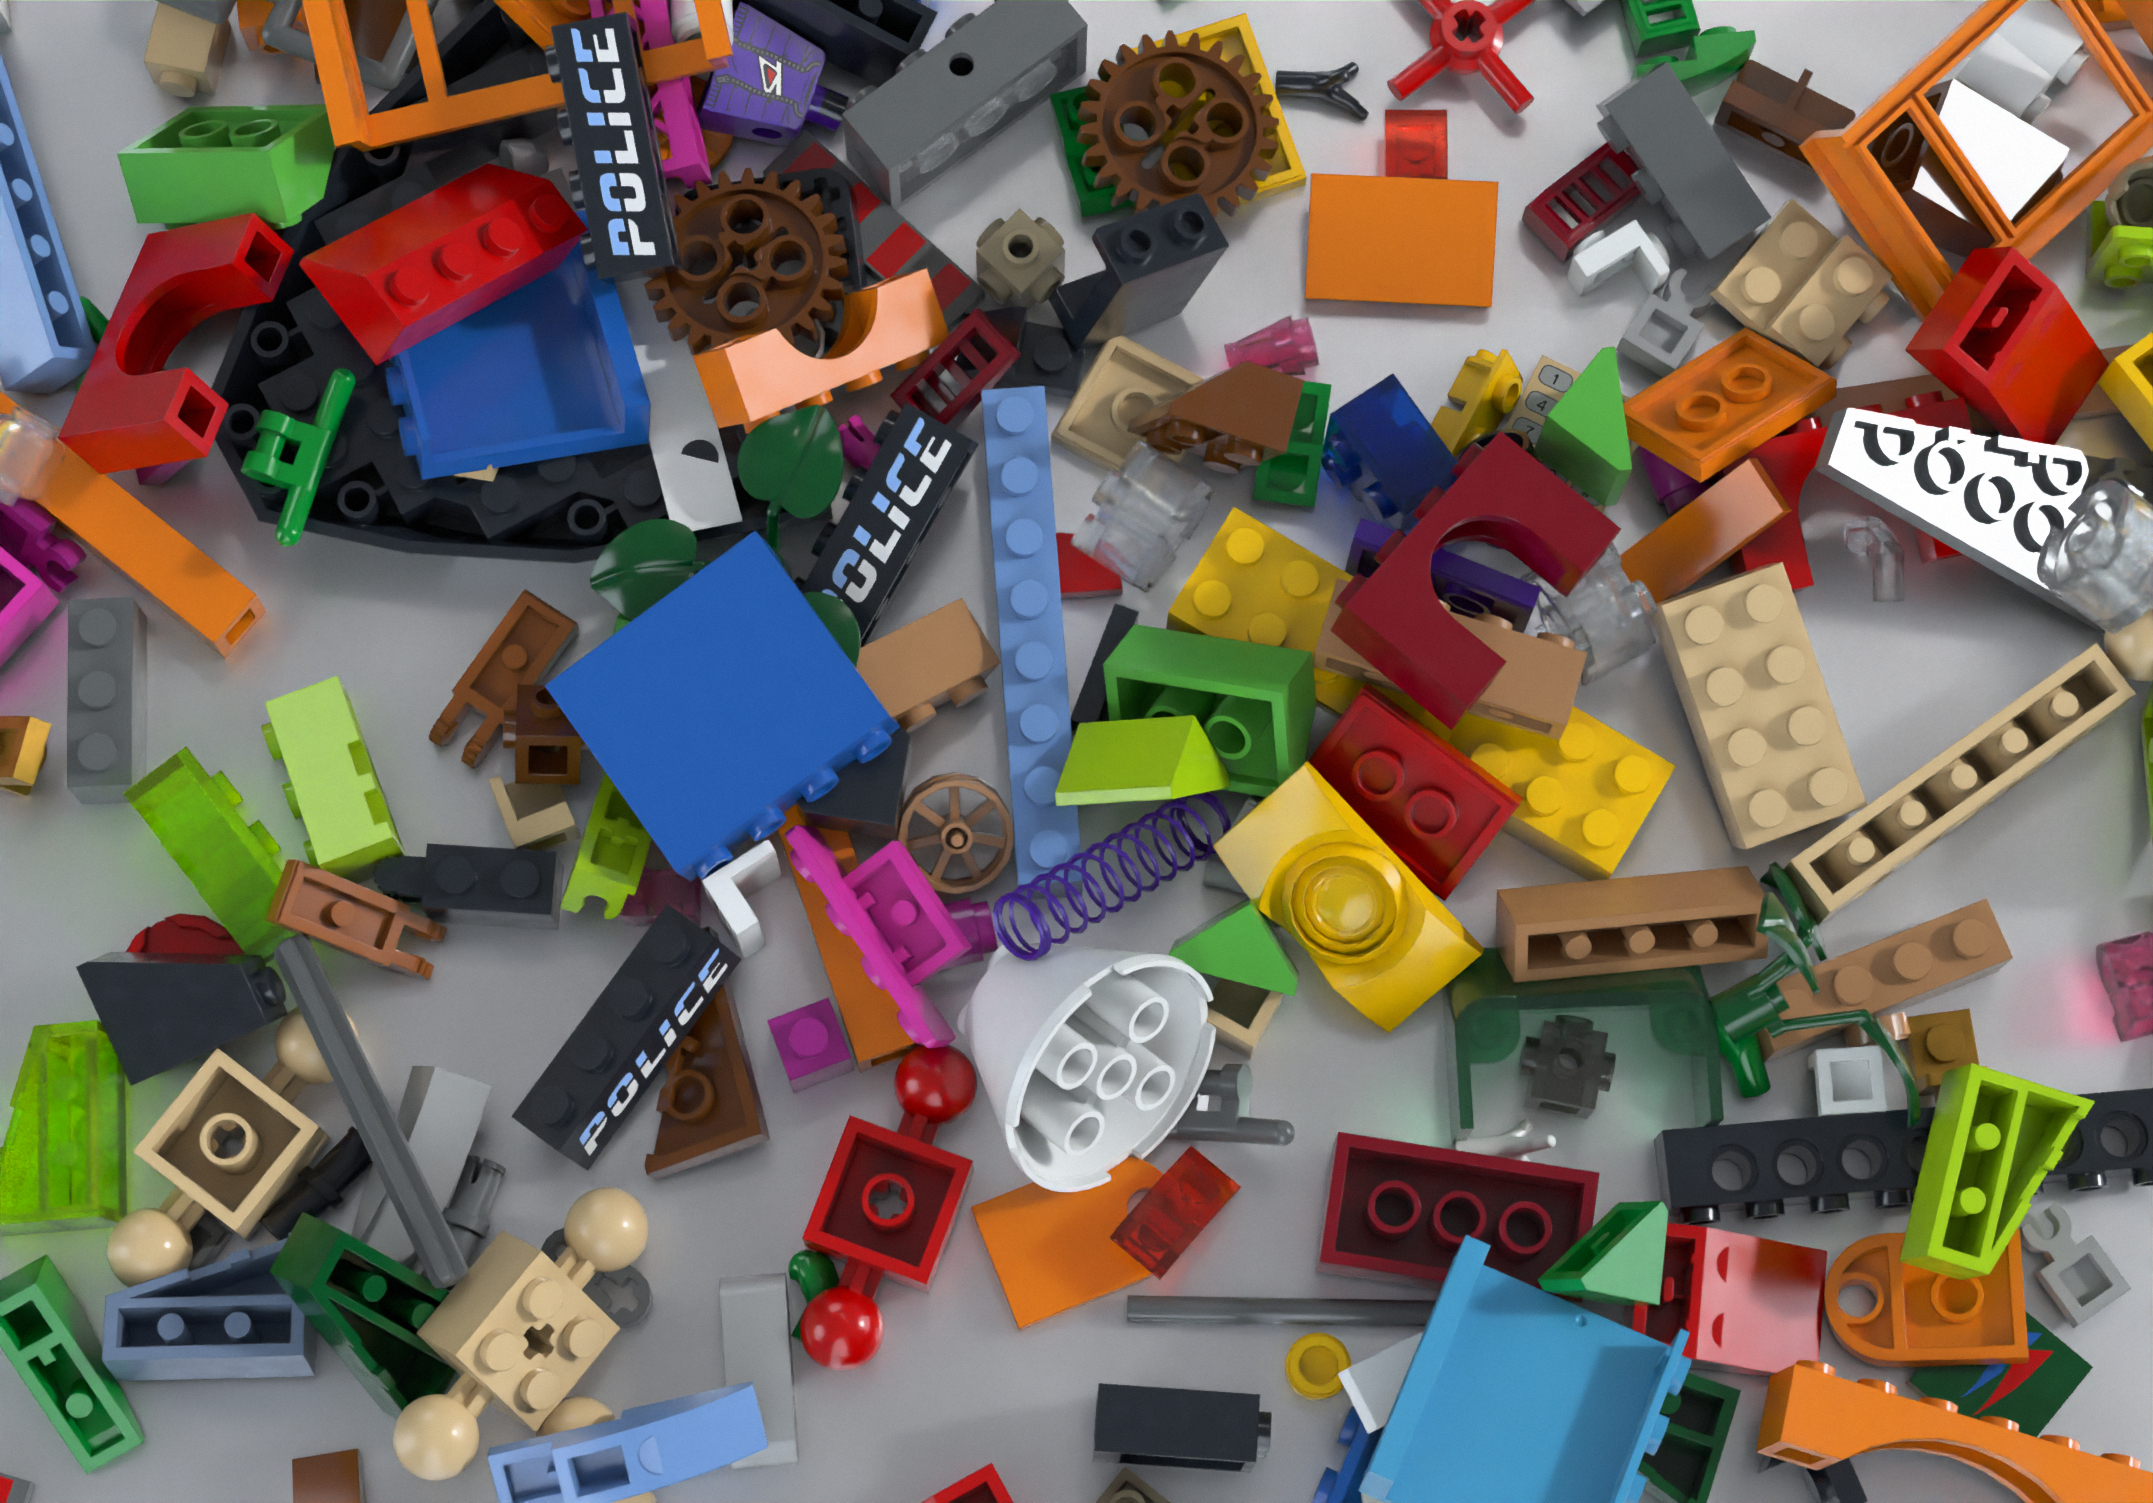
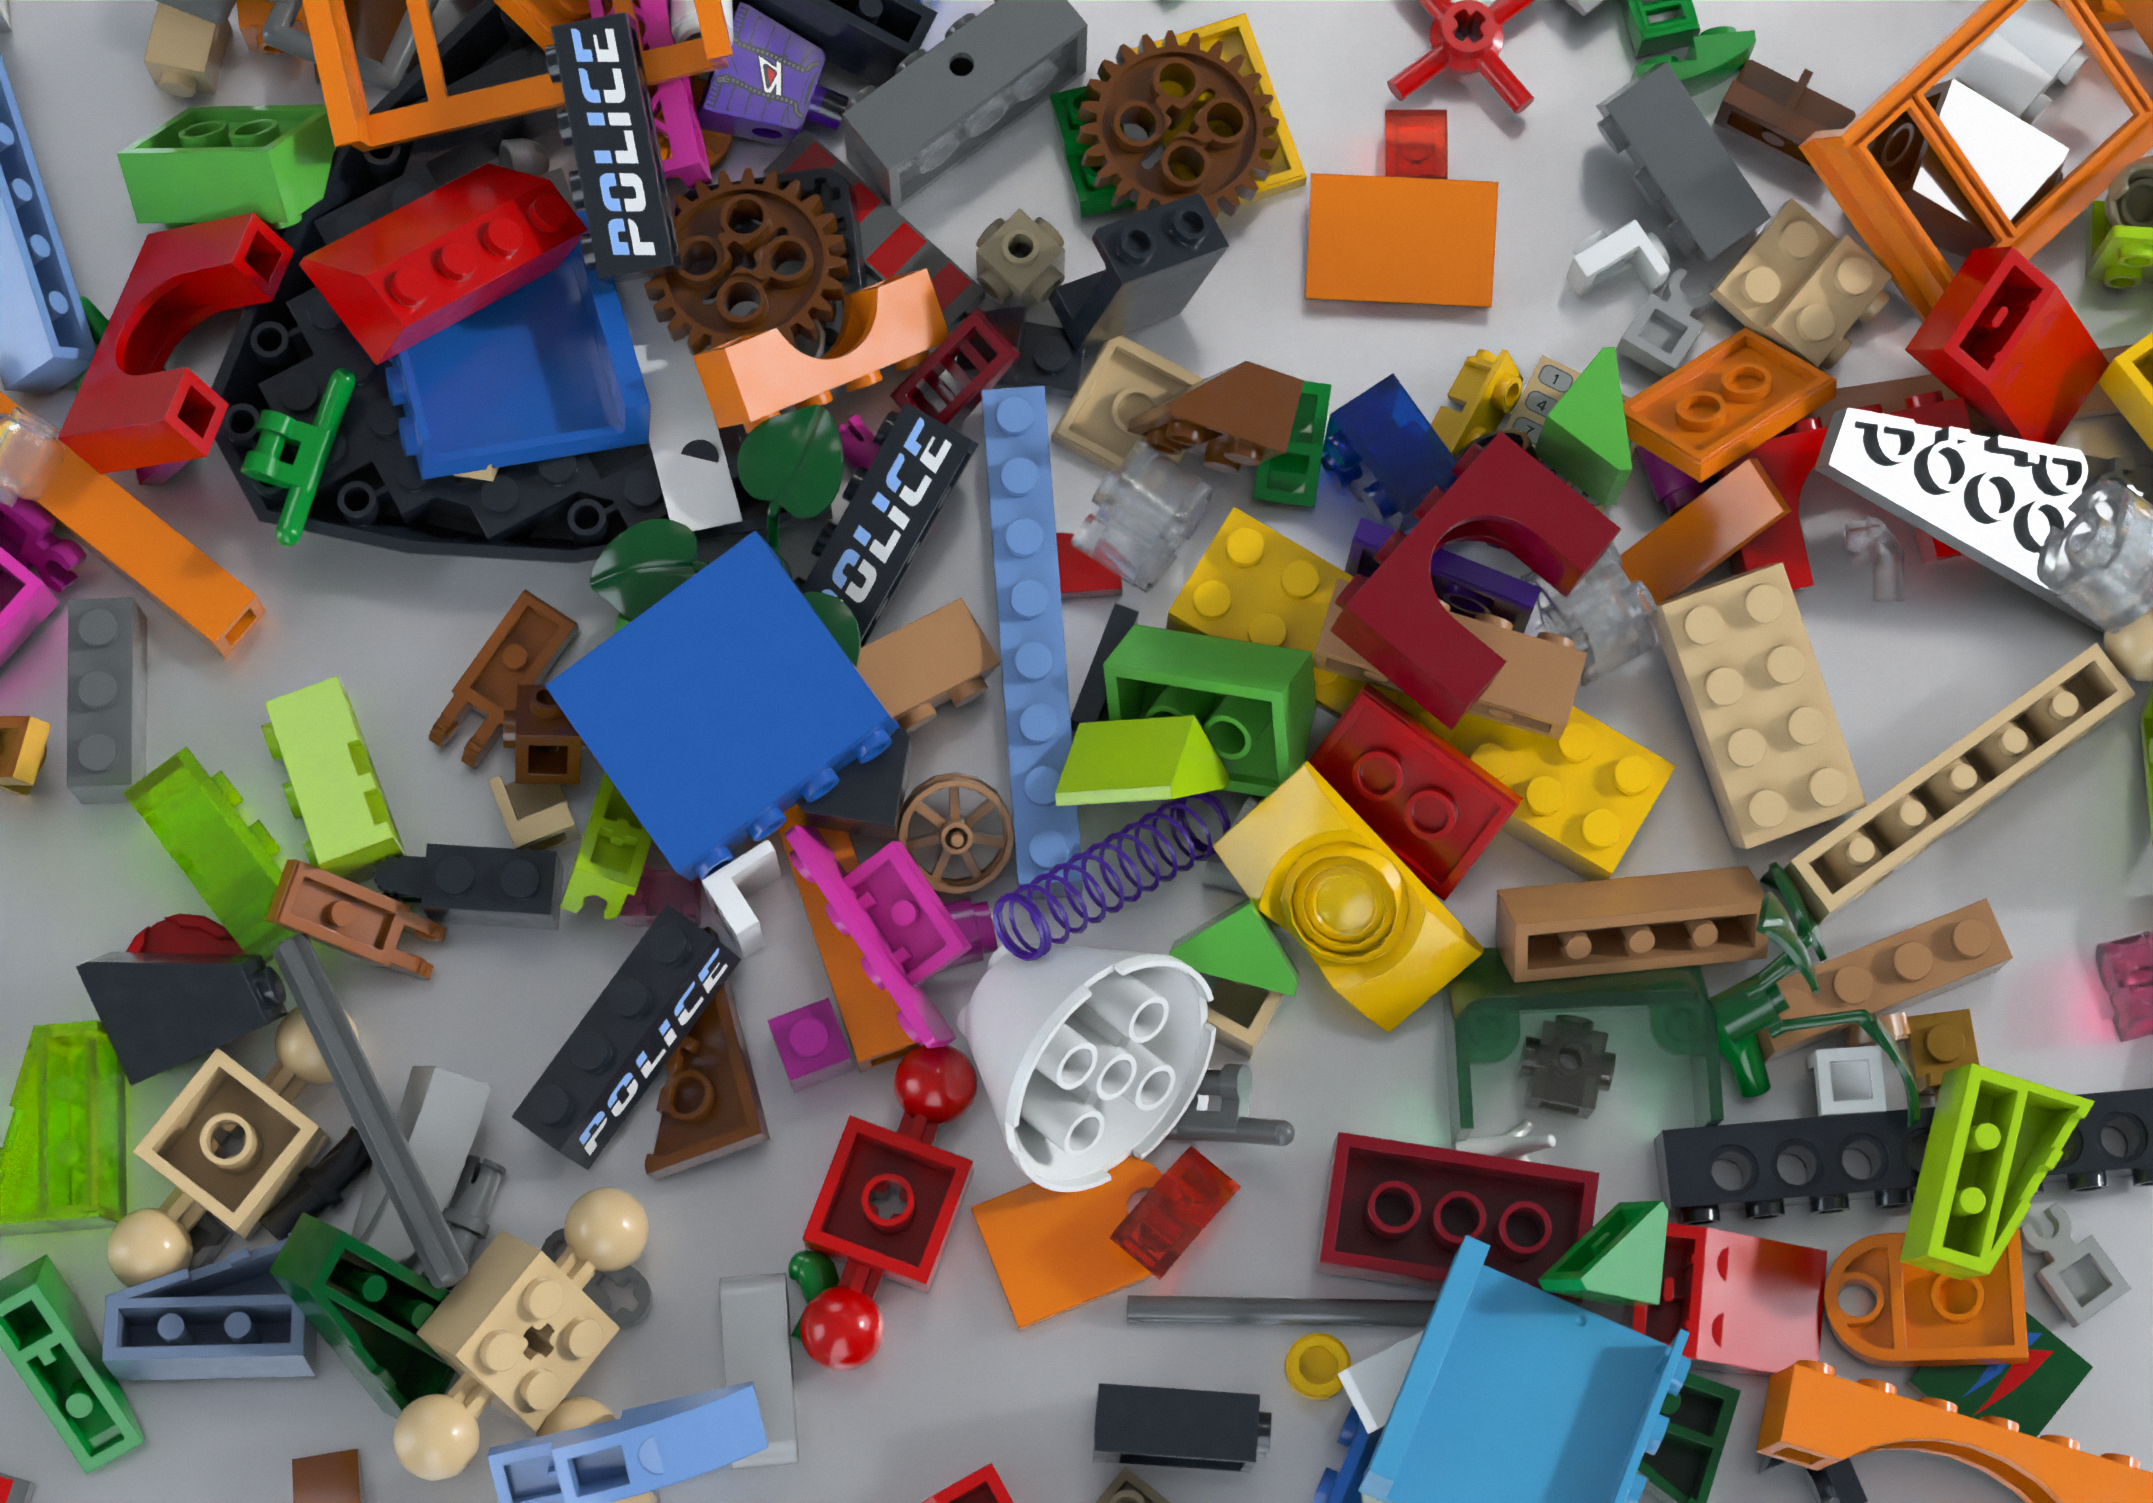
clear pink cone [1224,315,1320,376] -> none
black bar [1275,62,1369,121] -> none
dark red slope [1522,142,1642,263] -> none

